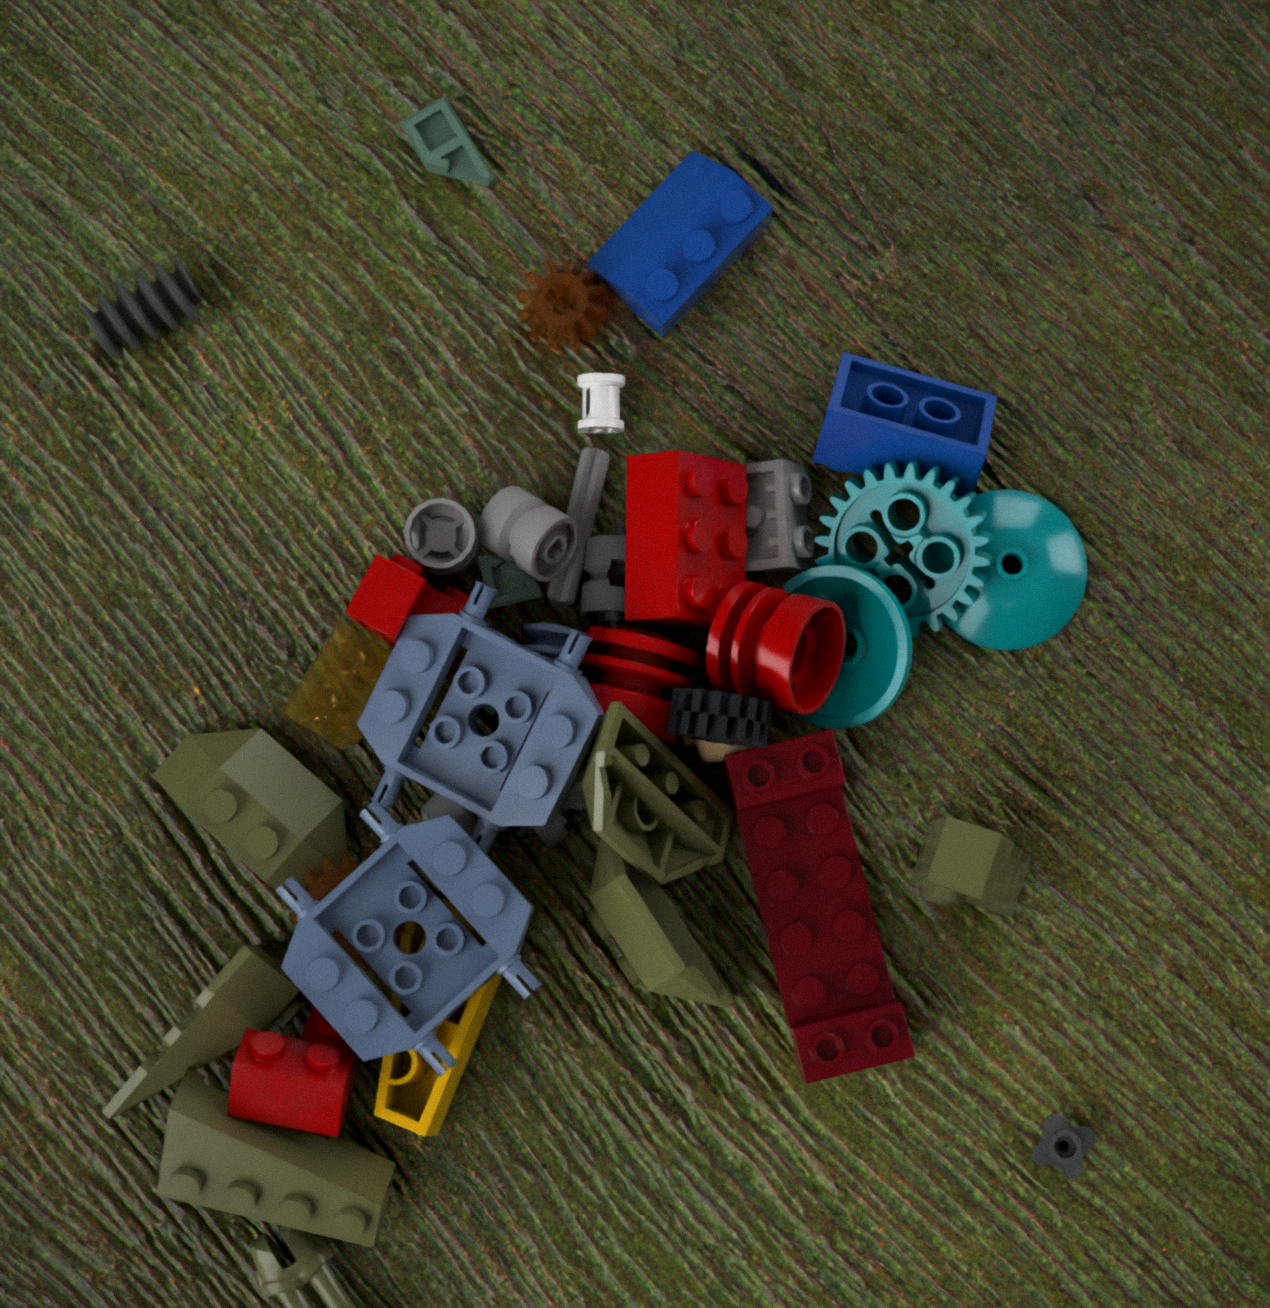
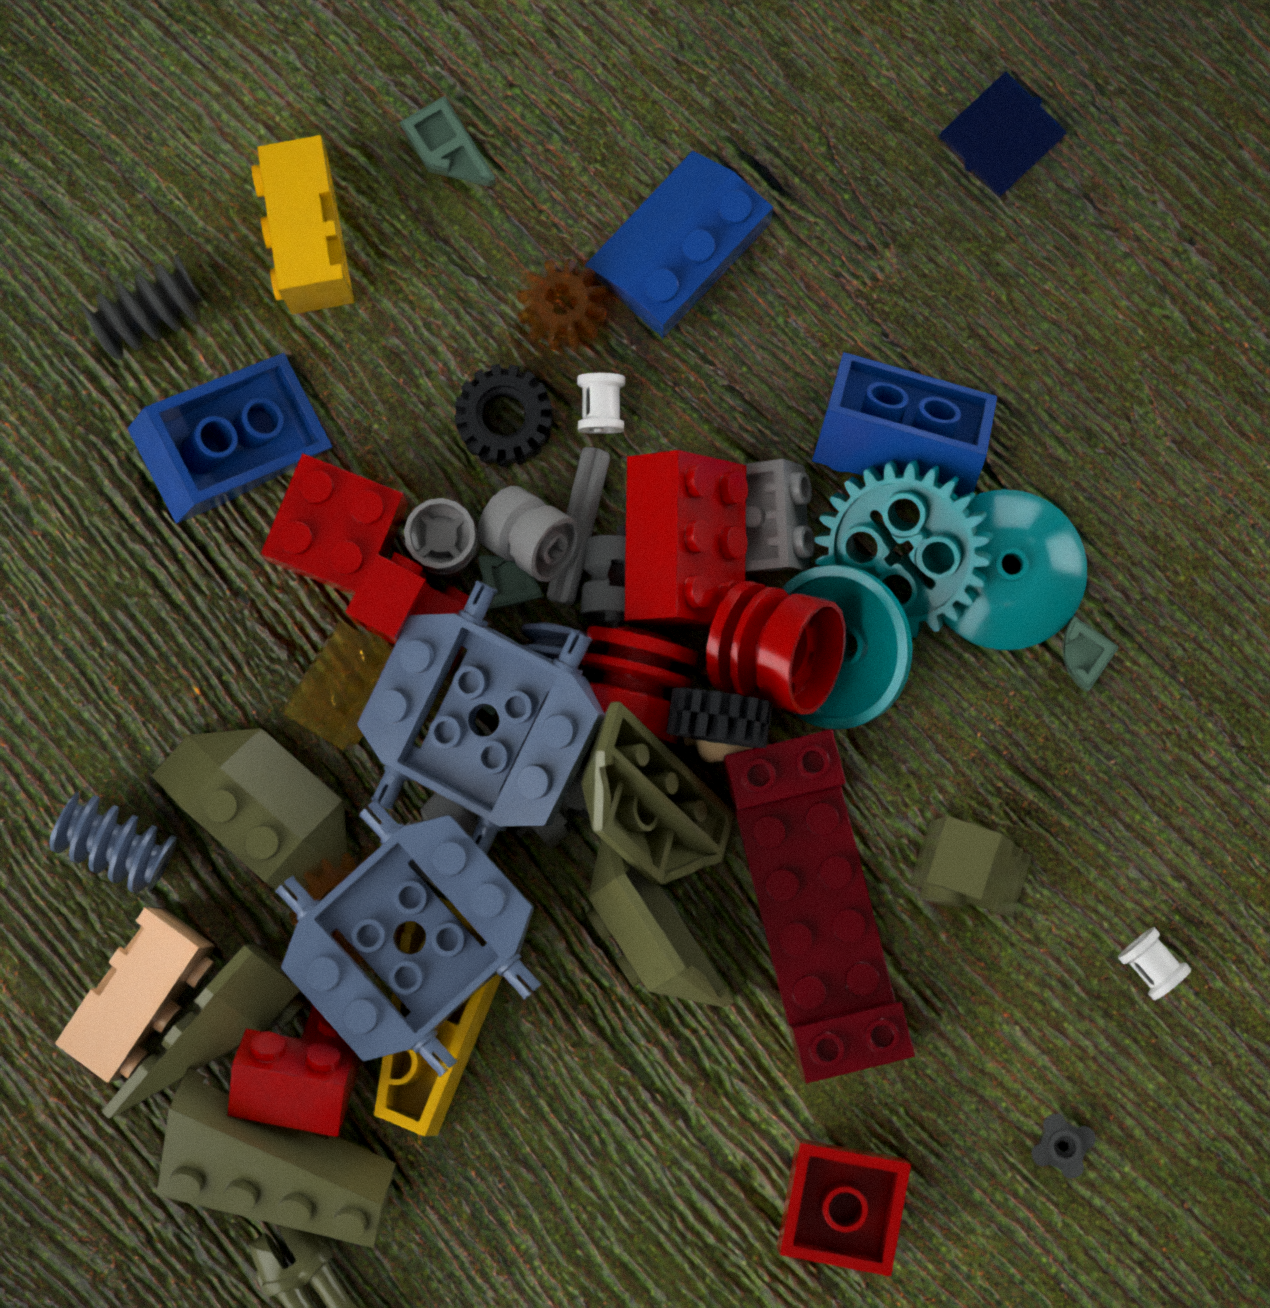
none -> sand blue piece [49,791,177,894]
none -> light nougat wedge [55,908,216,1083]
none -> blue slope [127,353,332,524]
none -> yellow wedge [251,135,355,315]
none -> red brick [260,453,409,596]
none -> black tyre [454,364,553,467]
none -> red brick [777,1137,911,1277]
none -> clear blue piece [939,71,1067,198]
none -> sand green tile [1062,616,1119,692]
none -> white bush [1118,927,1191,1000]

